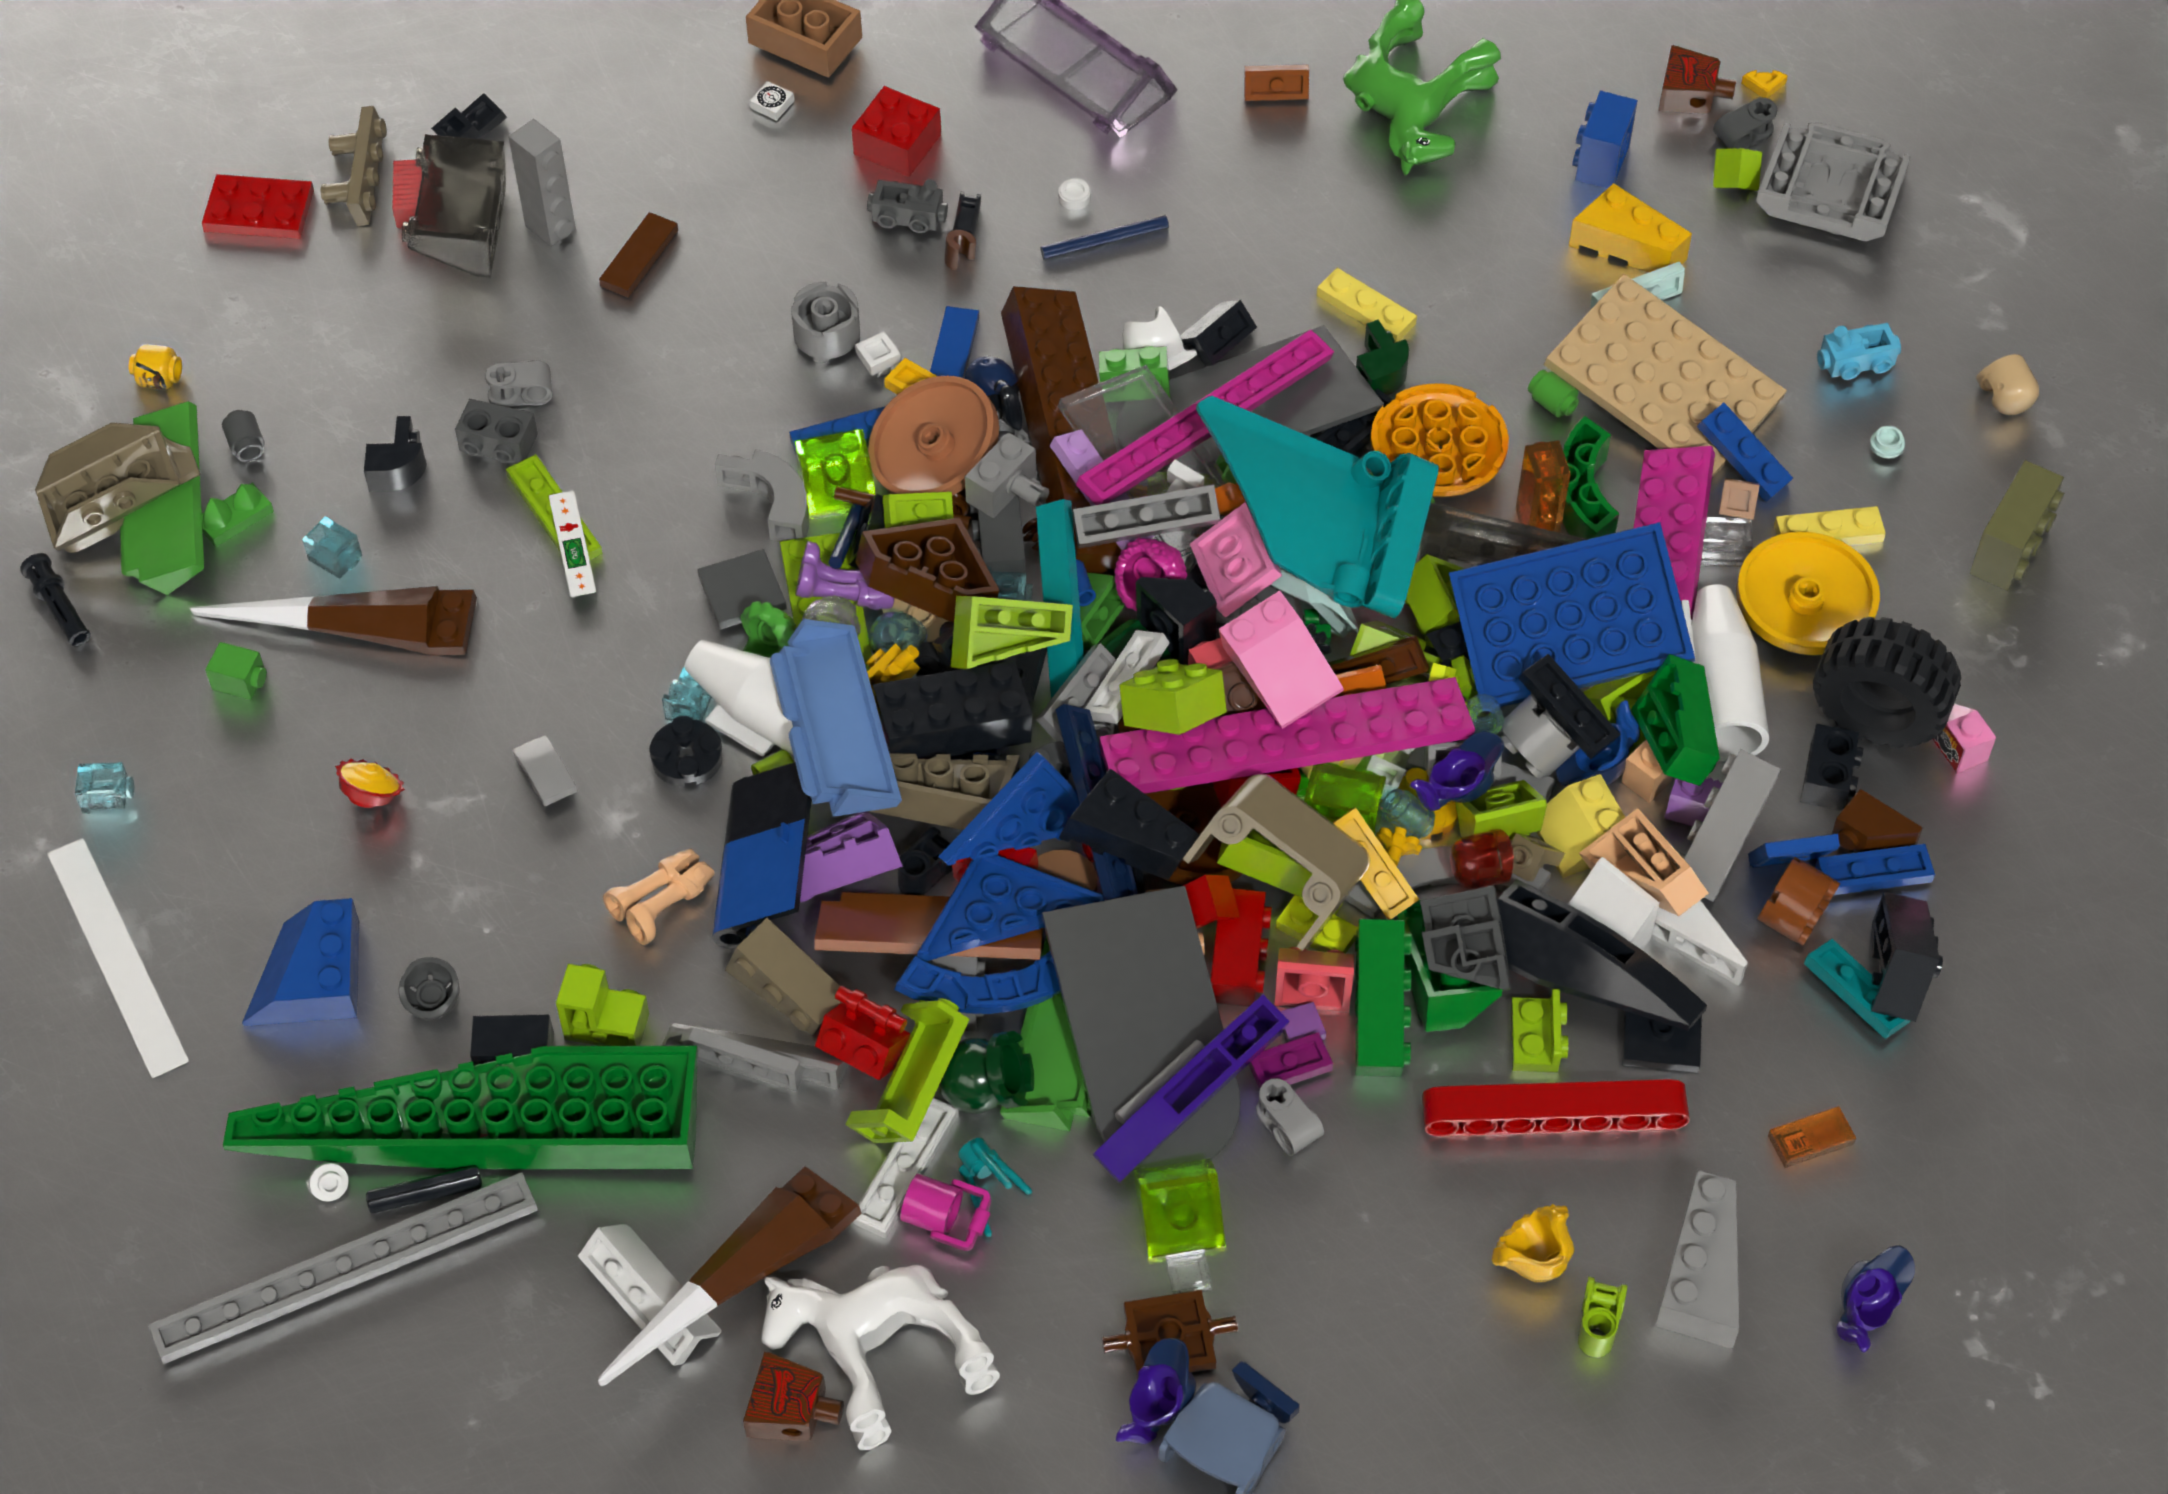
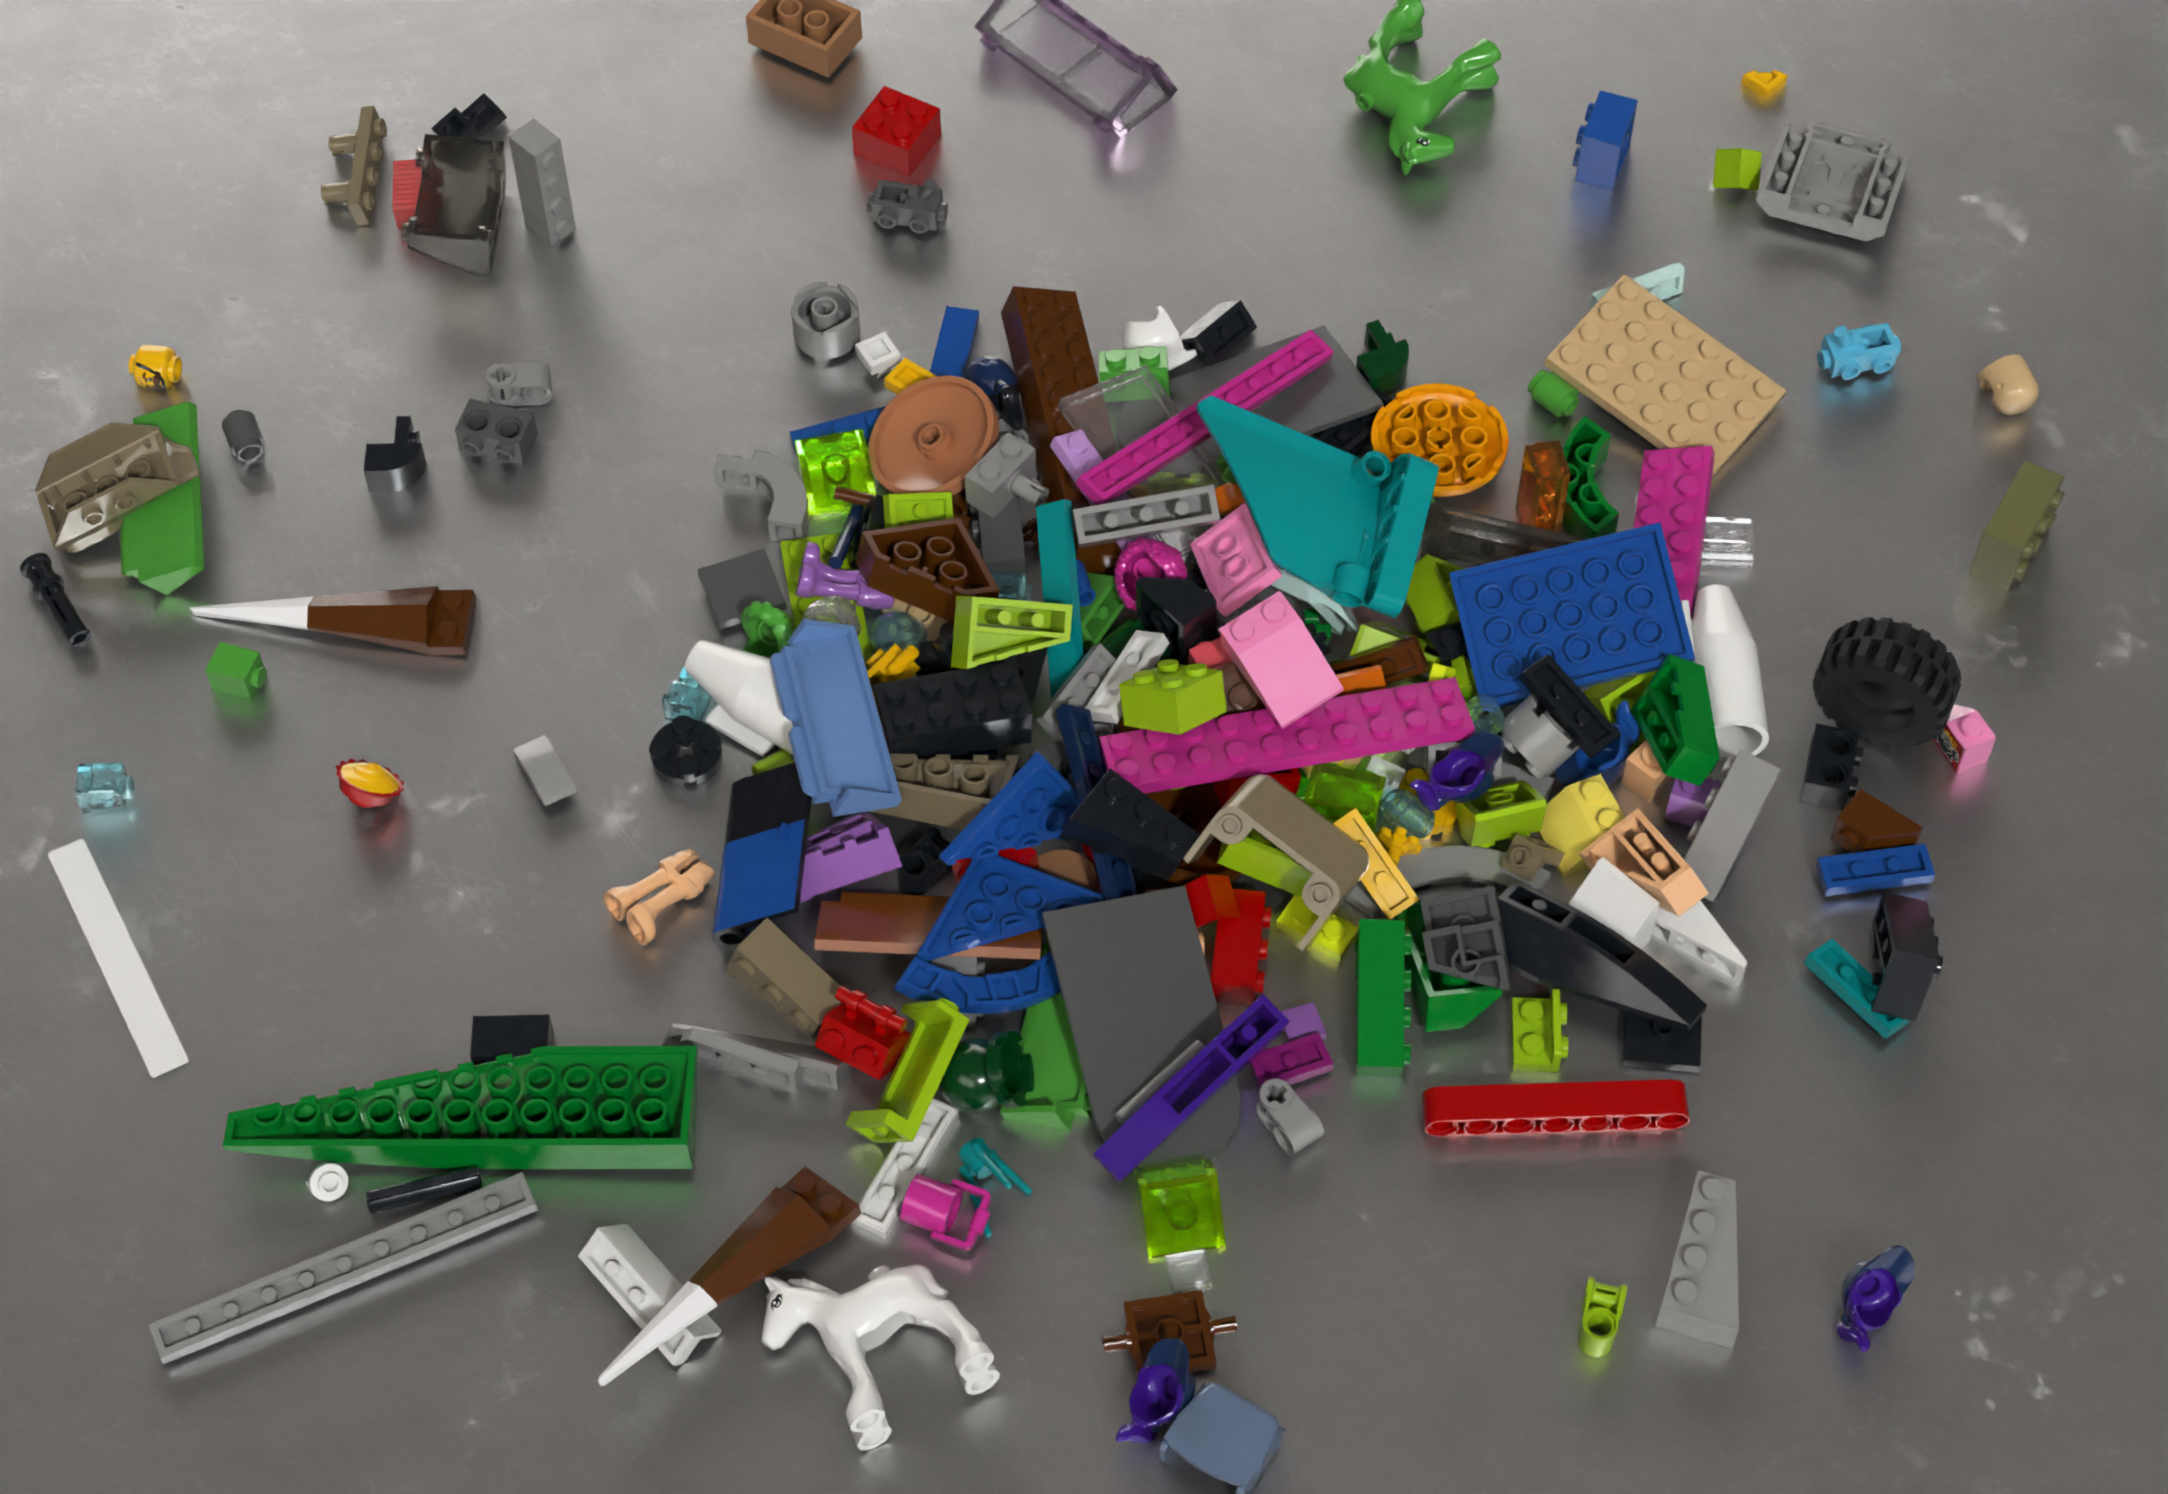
red plate [202,174,314,239] -> none
bright green tile [202,482,274,547] -> none
blue wedge [242,898,360,1026] -> none
clear light blue brick [302,516,363,579] -> none
dark grey helmet [399,957,460,1020] -> none
lime tile [506,454,603,560] -> none
white sticker [549,491,596,597] -> none
lime brick [556,964,649,1046] -> none
reddish brown tile [599,212,679,298] -> none
reddish brown torso [743,1351,844,1441] -> none
white tile [749,81,795,121] -> none
piece [944,191,981,271] -> none
dark blue bar [1040,215,1169,259] -> none
white tile [1058,178,1091,211] -> none
white tile [1167,459,1205,492] -> none
dark blue plate [1232,1361,1300,1424] -> none
dark orange tile [1244,64,1309,101] -> none
coral slope [1274,947,1354,1012] -> none
light yellow plate [1316,268,1417,343] -> none
clear red helmet [1450,829,1514,889] -> none
yellow hair [1491,1204,1575,1283] -> none
yellow wedge [1569,183,1692,272] -> none
reddish brown torso [1658,45,1737,114] -> none
blue plate [1697,402,1793,502] -> none
dark grey piece [1713,98,1777,149] -> none
medium nougat brick [1719,478,1760,520] -> none
yellow dish [1736,532,1880,655] -> none
blue tile [1748,834,1840,868] -> none
dark orange brick [1757,857,1841,946] -> none
clear orange tile [1768,1106,1856,1168] -> none
light yellow plate [1774,506,1886,545] -> none
light aqua plate [1870,426,1905,458] -> none

